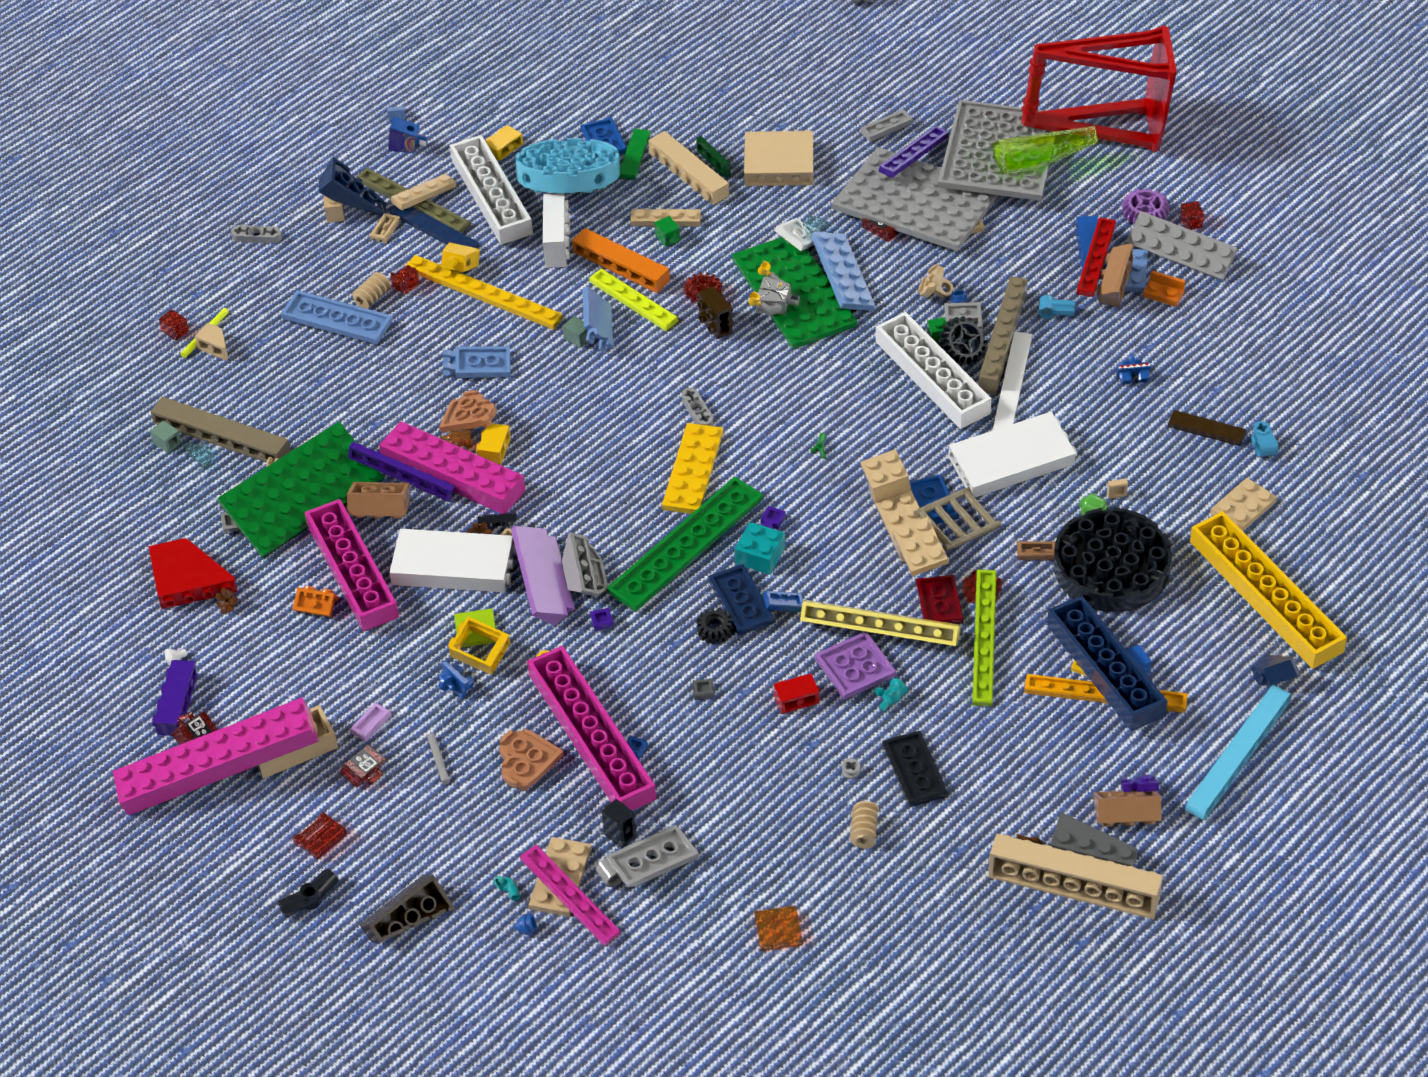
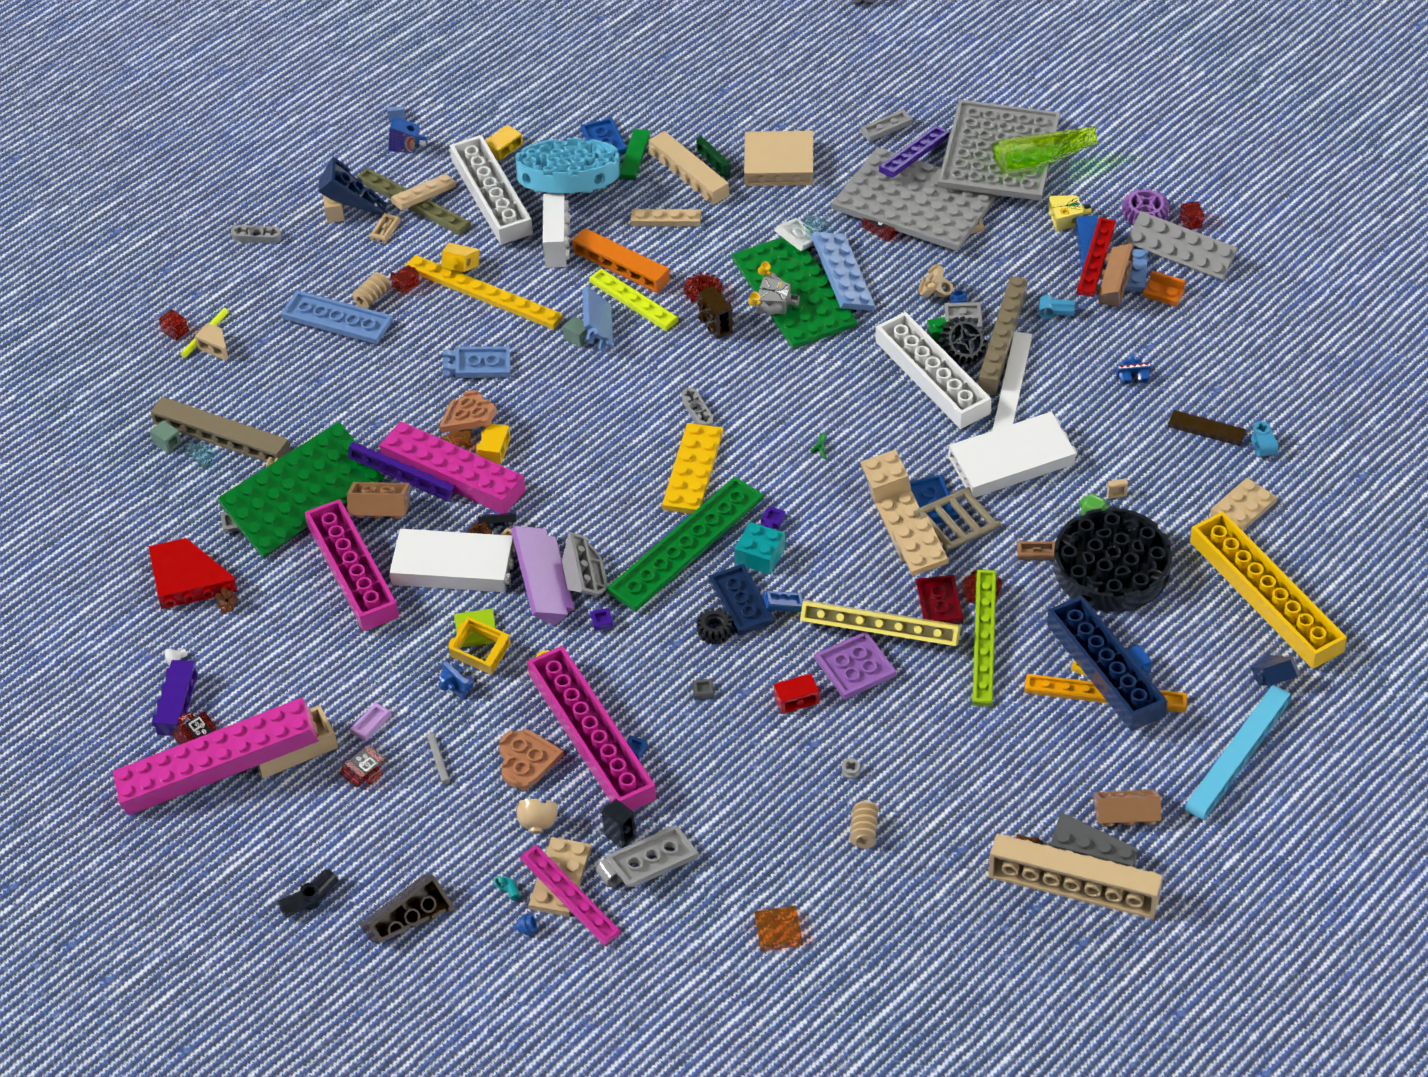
orange bracket [292,586,339,617] -> none
clear red plate [292,812,348,860] -> none
dark blue tile [389,205,478,248] -> none
green brick [654,216,681,247] -> none
teal piece [874,678,909,712] -> none
black tile [882,730,948,808] -> none
red piece [1021,25,1177,152] -> none
dark purple plate [1121,775,1159,792] -> none
none -> tan cylinder [516,799,558,834]
none -> light yellow torso [1048,195,1092,232]

